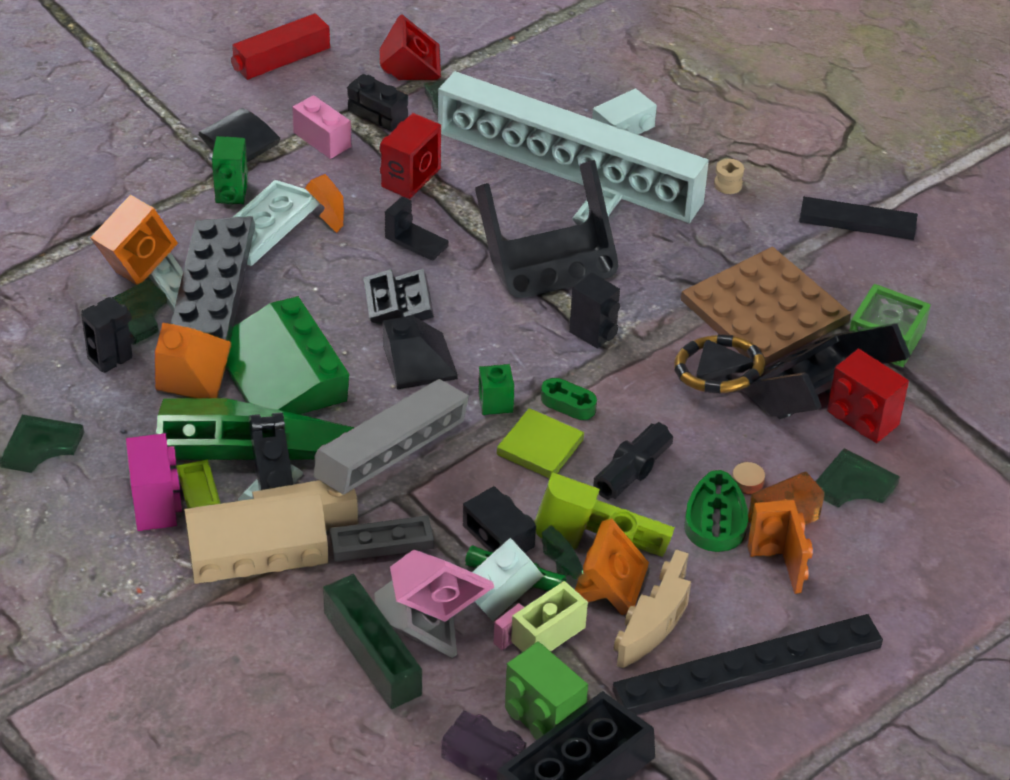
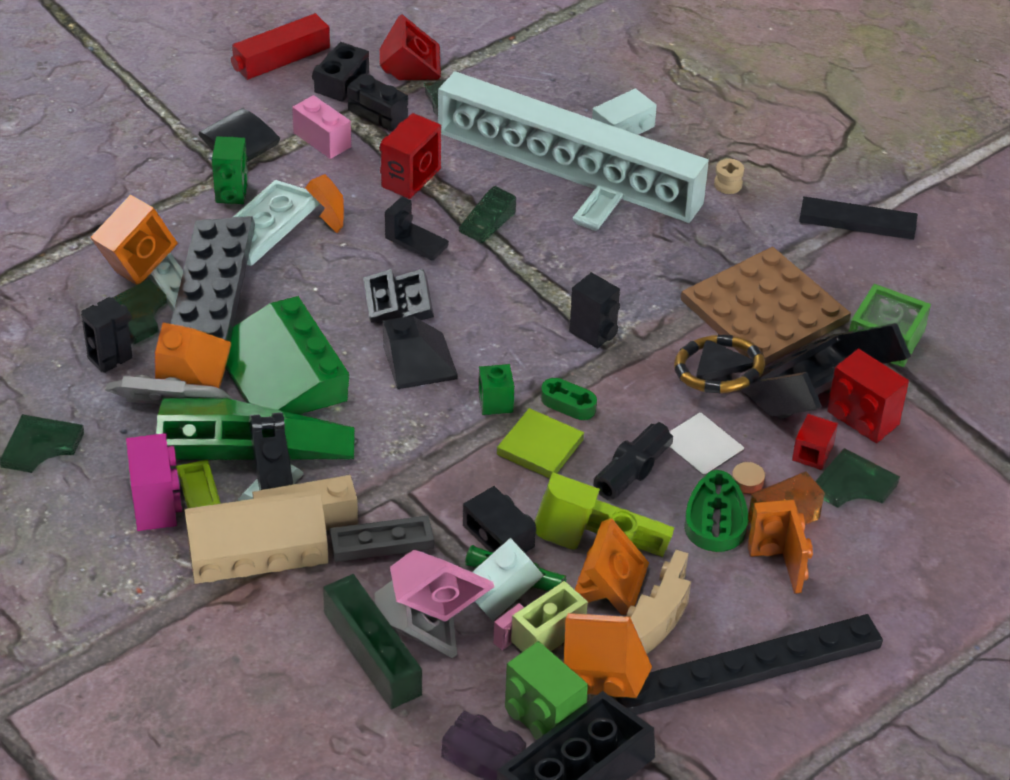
light grey brick [313,379,469,495] -> none
black windscreen [475,160,618,298] -> none
clear green slope [542,525,583,579] -> none
none -> light grey plate [105,375,231,405]
none -> black brick [312,42,369,102]
none -> clear green slope [459,186,516,243]
none -> orange slope [564,613,652,698]
none -> white sticker [670,413,744,474]
none -> red brick [792,414,838,470]

